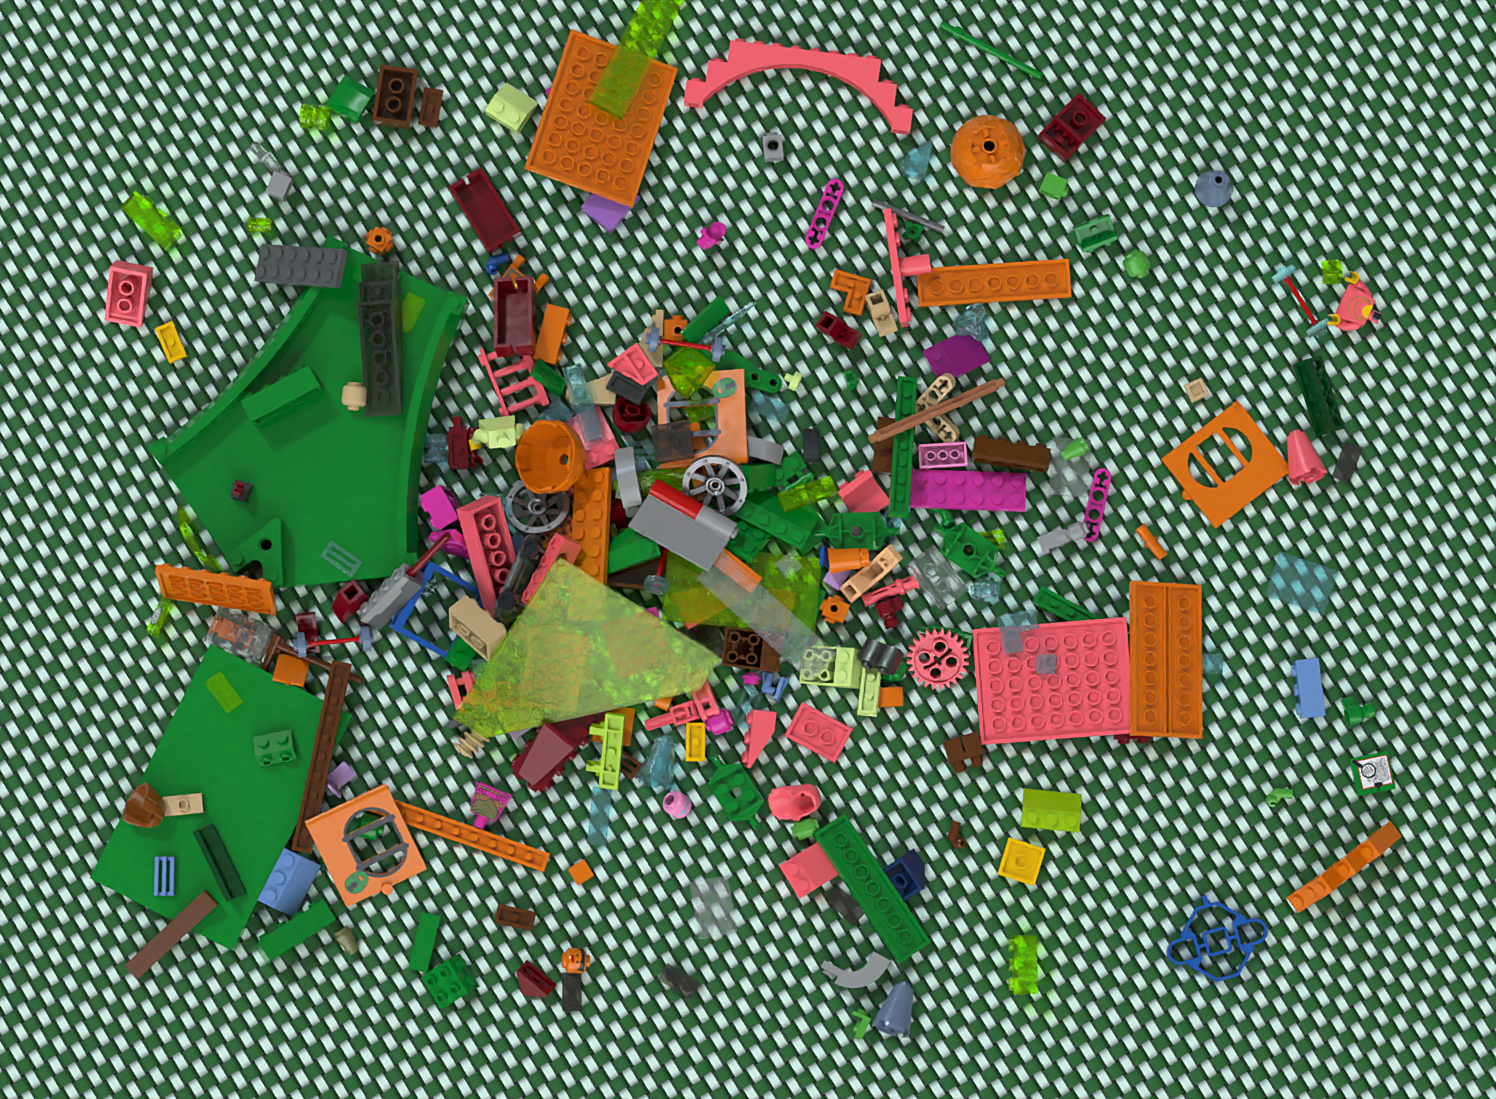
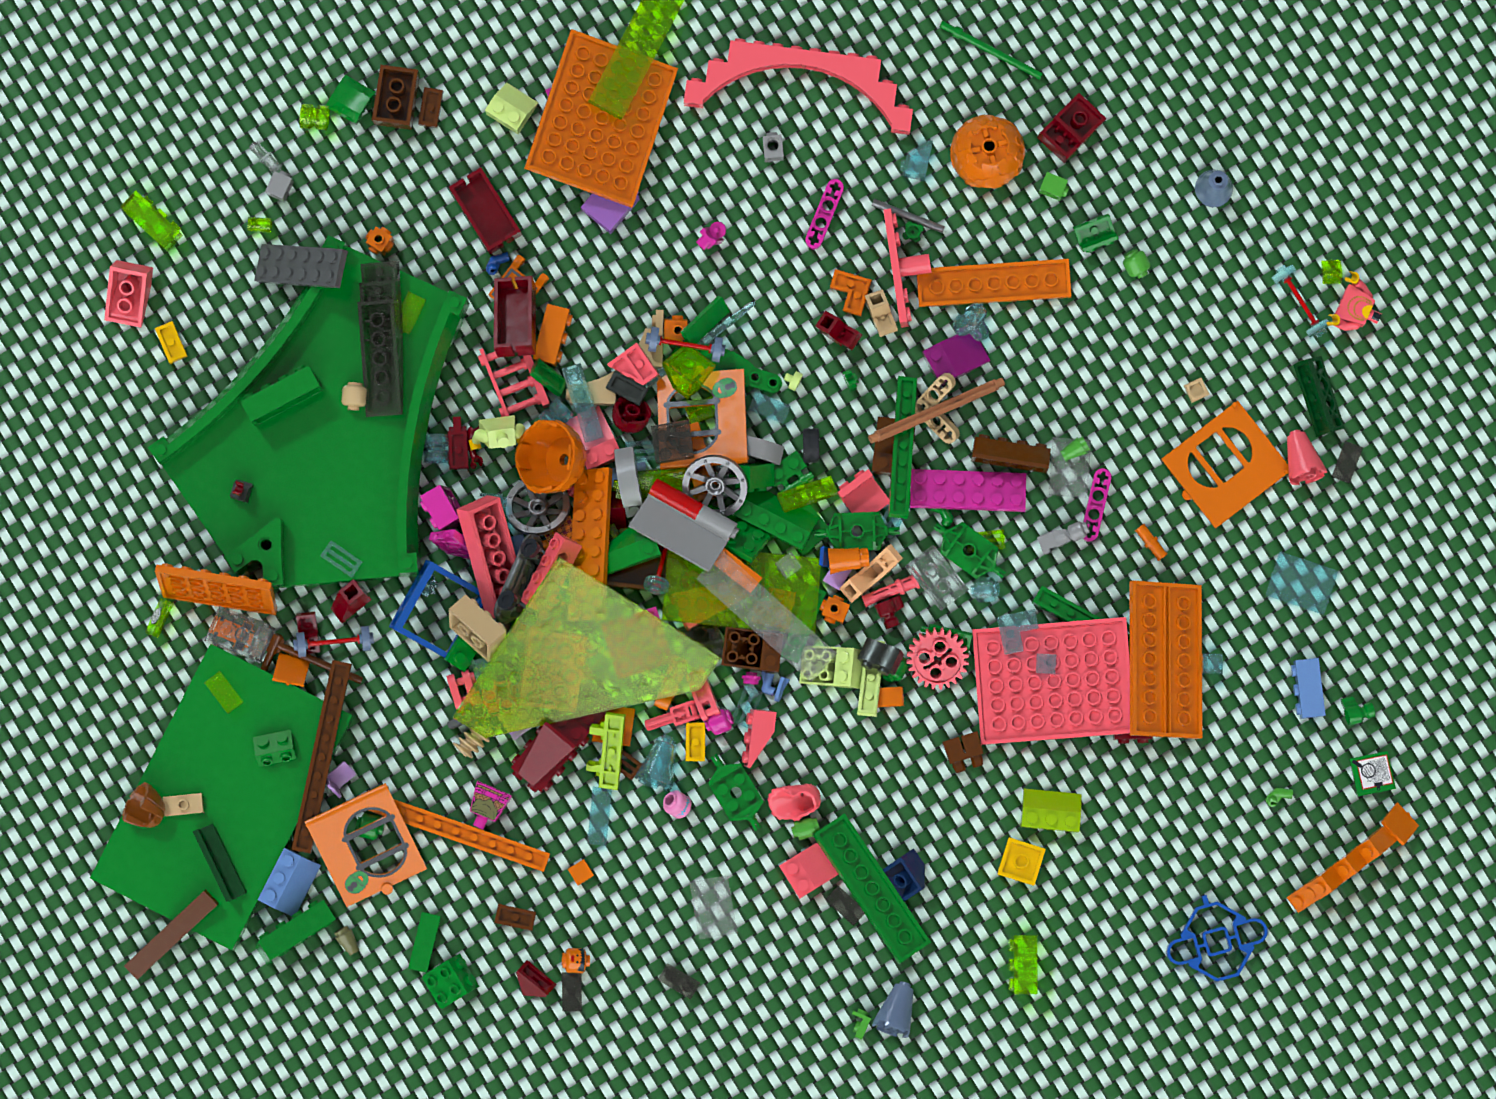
medium blue tile [154,857,175,896] -> none
clear neon green slope [177,505,224,573] -> none
piece [360,532,451,630] -> none
coral tile [784,702,853,763] -> none
light grey arch [821,951,890,988] -> none
bright pink piece [918,442,968,469] -> none
reddish brown arm [948,821,966,849] -> none
none -> orange piece [1381,802,1419,846]

